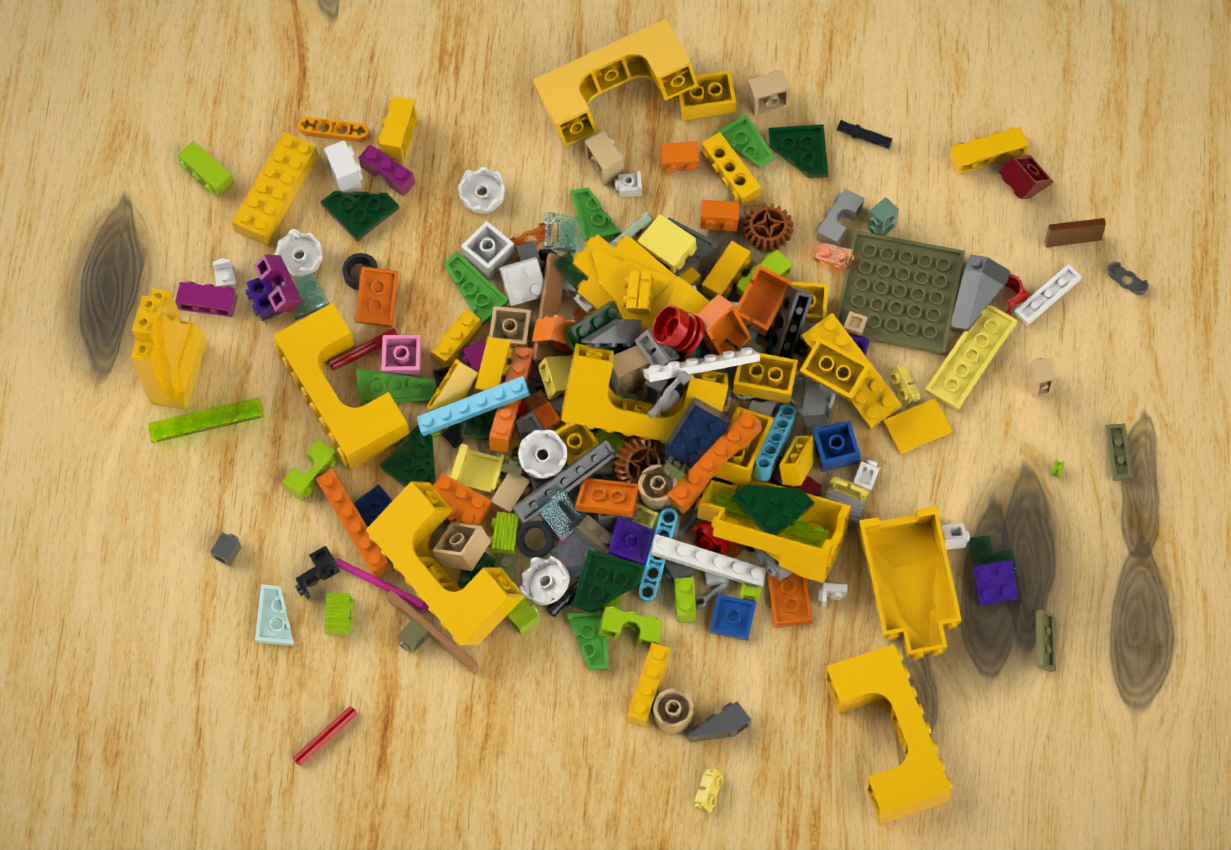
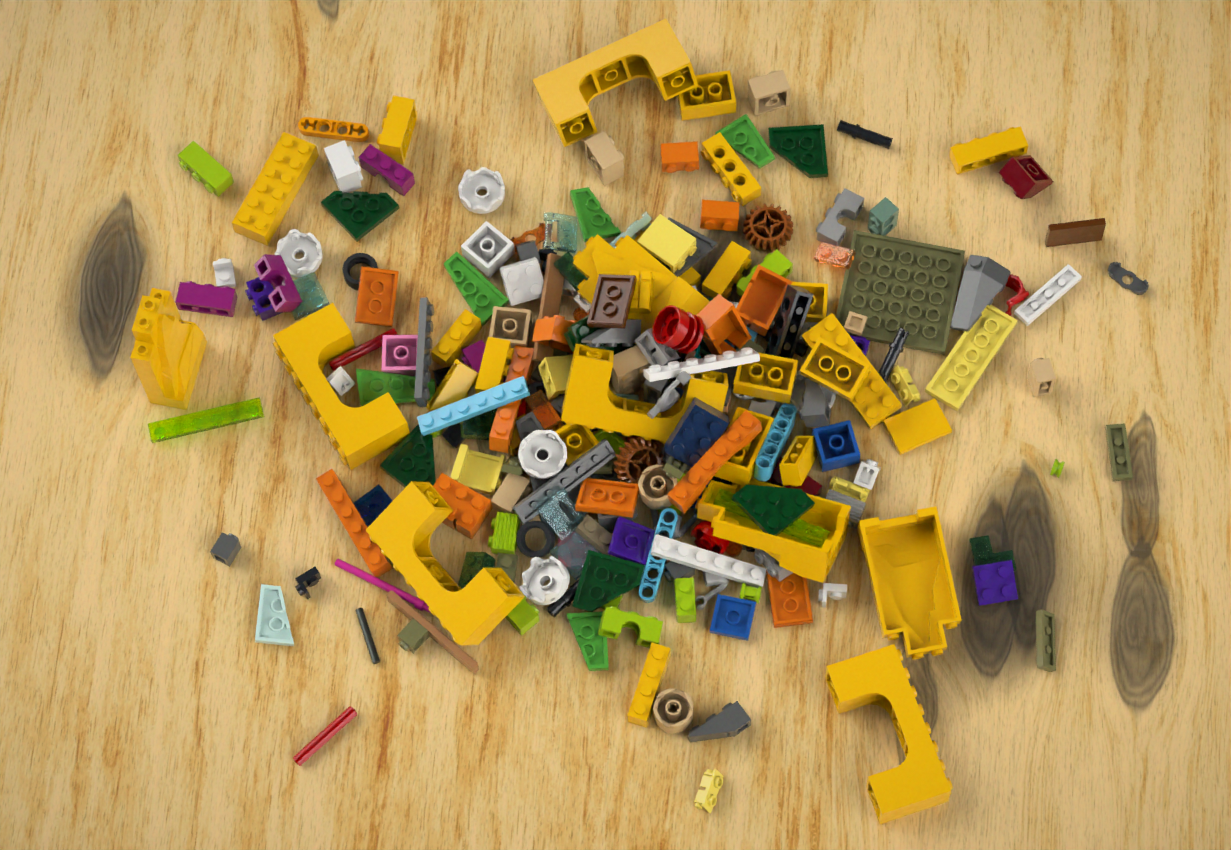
lime arch [282,439,338,501] -> none
black bracket [309,546,340,581] -> none
lime brick [324,593,355,635] -> none
tan brick [432,522,491,571] -> none
white brick [615,171,642,198] -> none
light yellow plate [633,501,660,530] -> none
white brick [941,523,970,551] -> none
none -> white bracket [326,366,355,396]
none -> pearl dark grey bar [356,608,380,664]
none -> dark grey plate [414,297,434,407]
none -> reddish brown tile [587,274,637,329]
none -> black pin [878,328,910,383]

